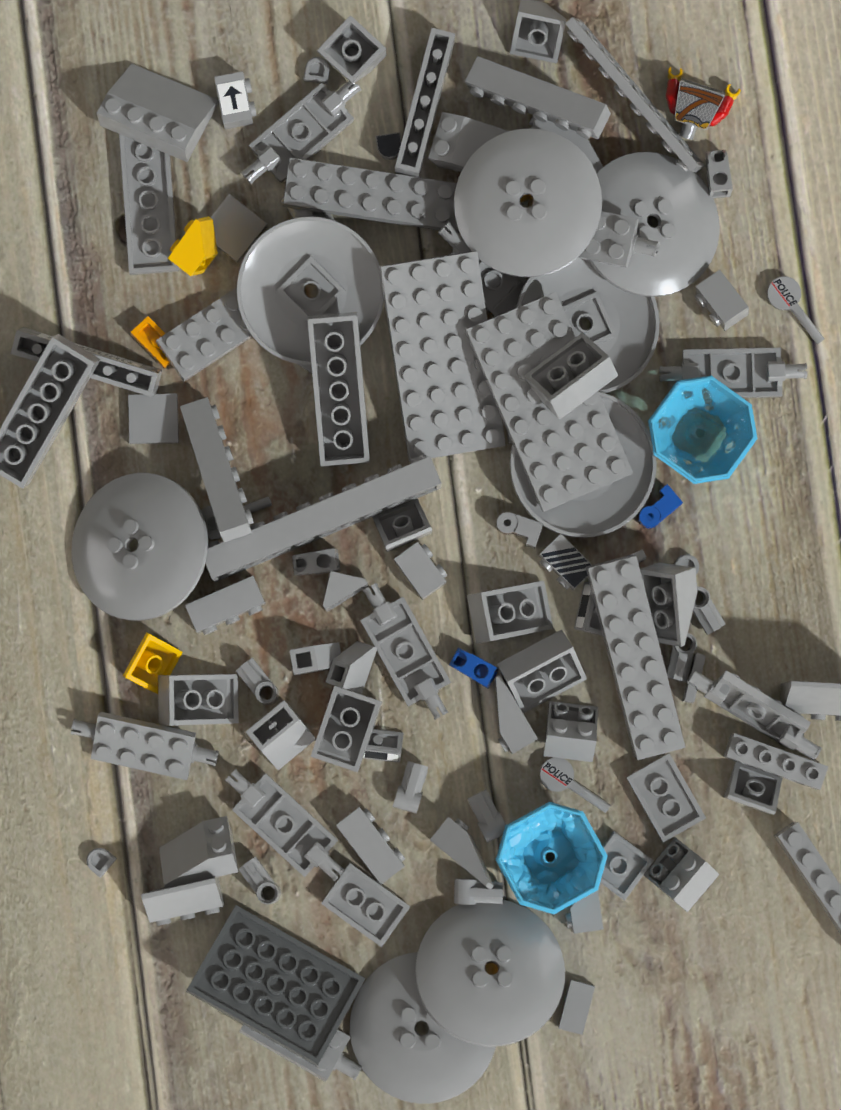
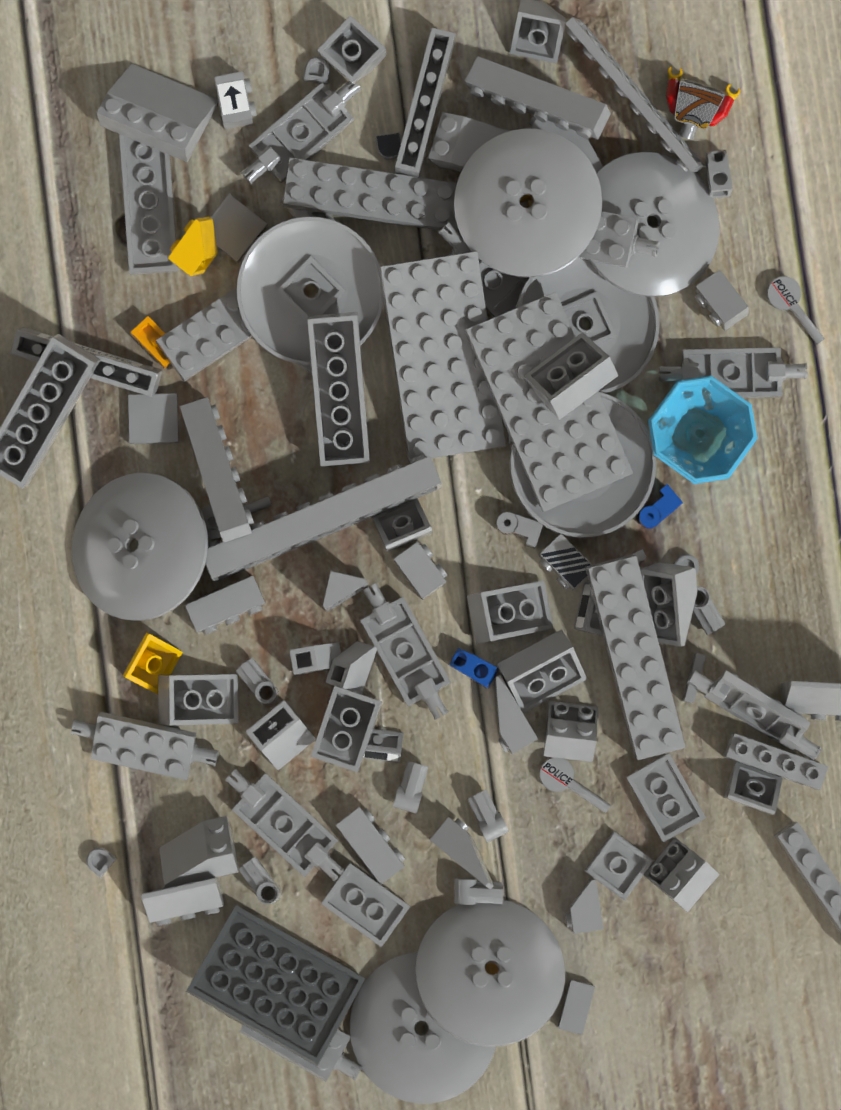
light grey leg [292,548,341,576] -> none
medium azure rock [496,802,608,914] -> none
light grey piece [667,633,697,682] -> none

